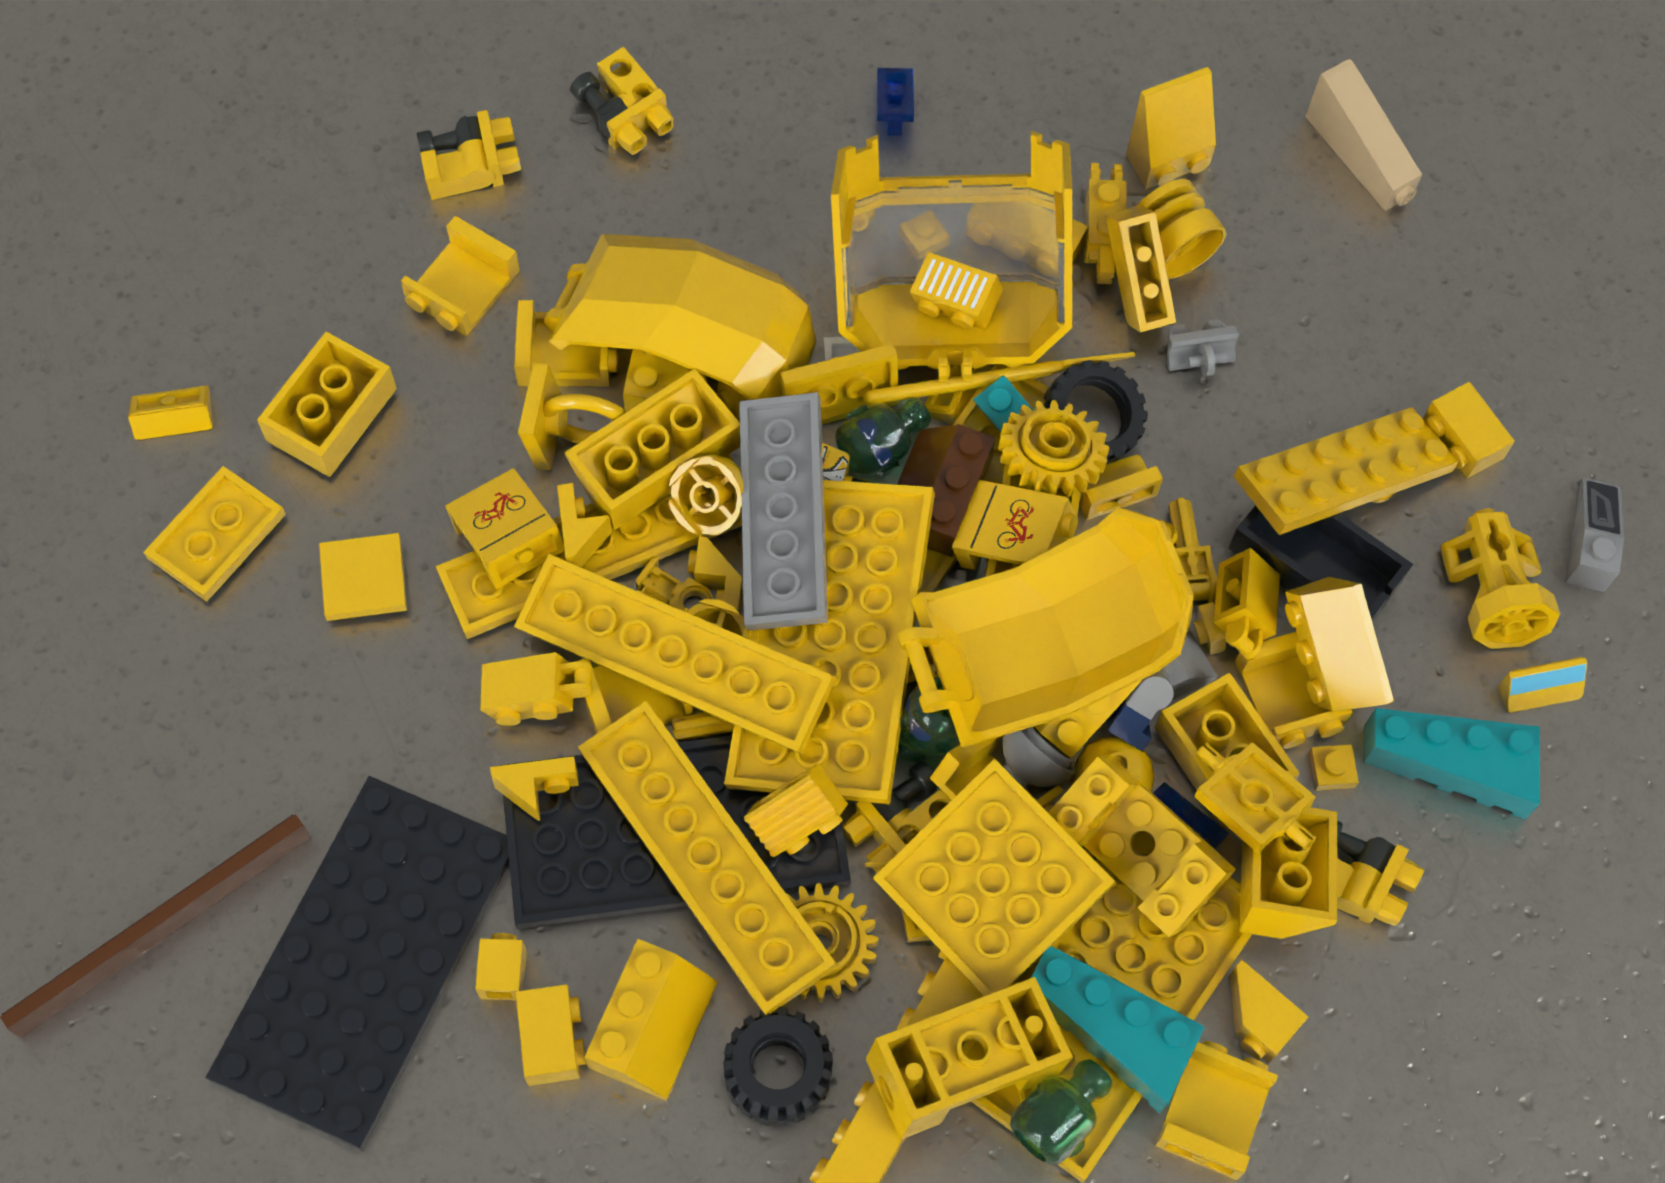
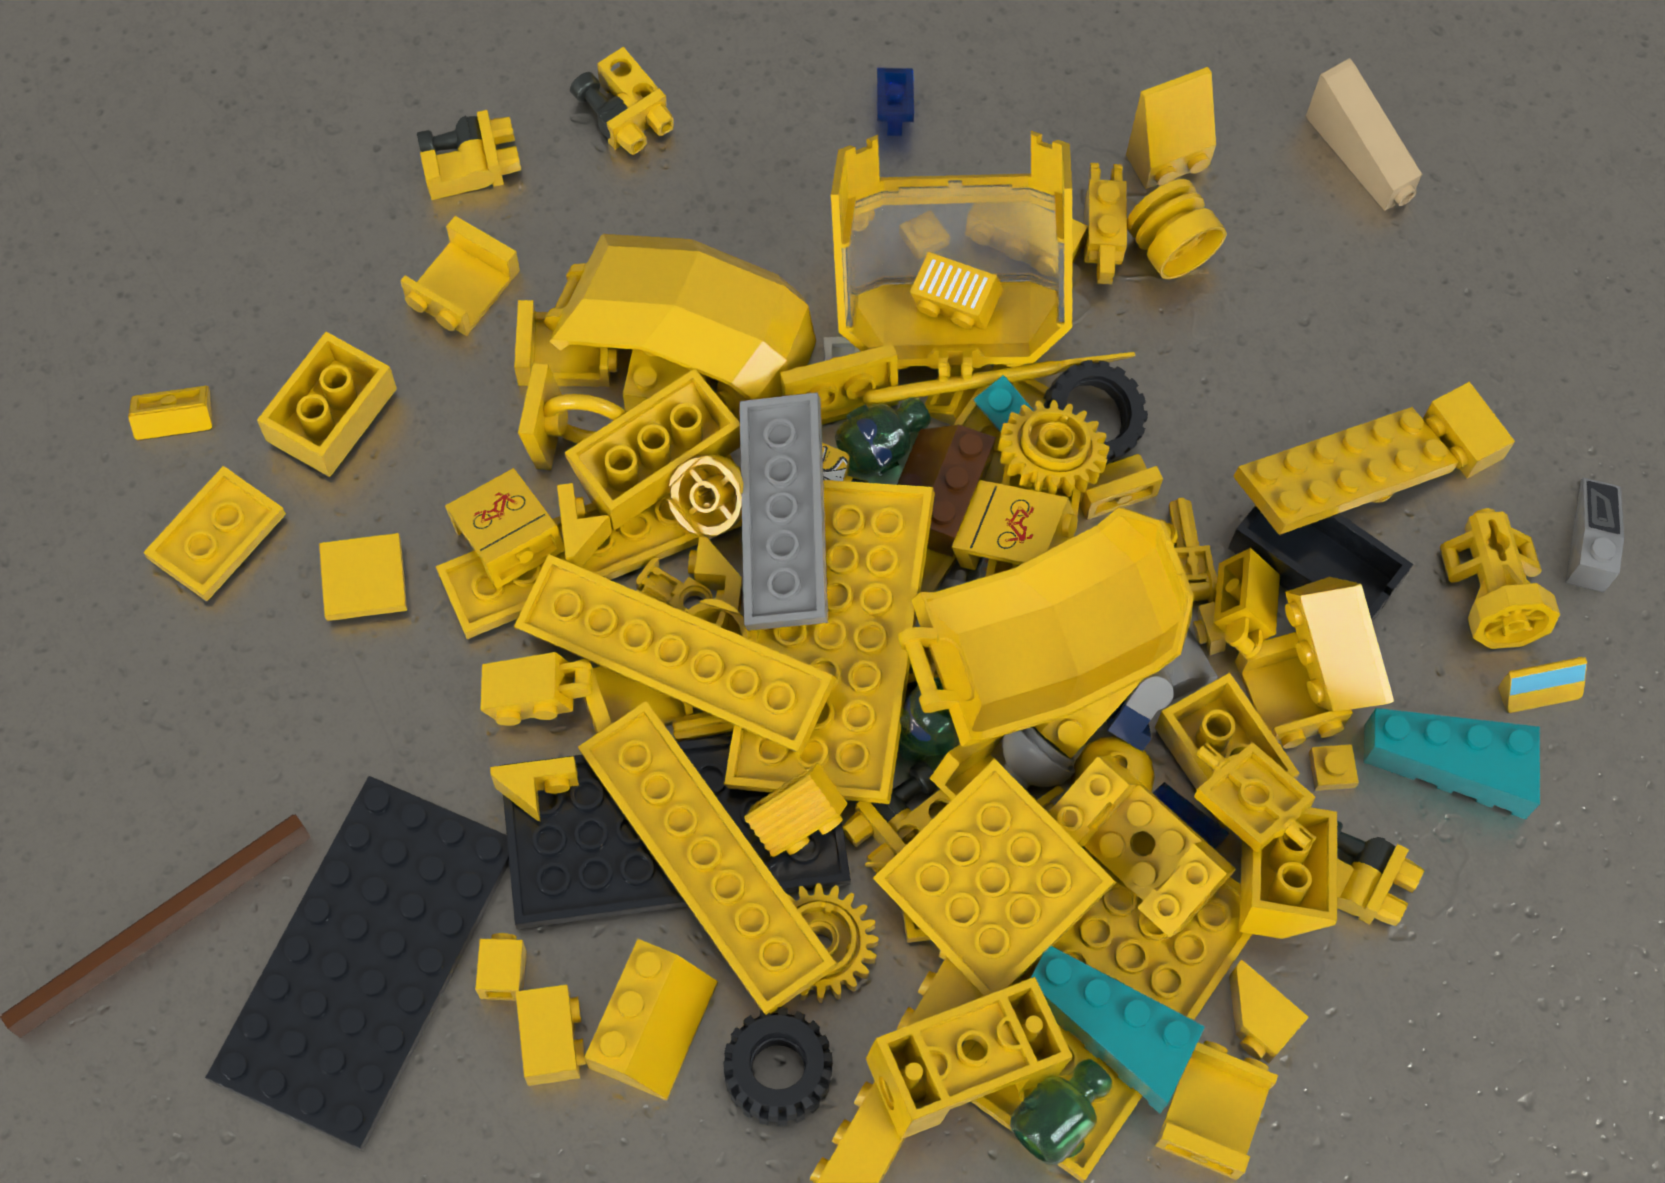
yellow brick [1105,205,1176,333] -> none
light grey hips [1166,319,1238,377] -> none

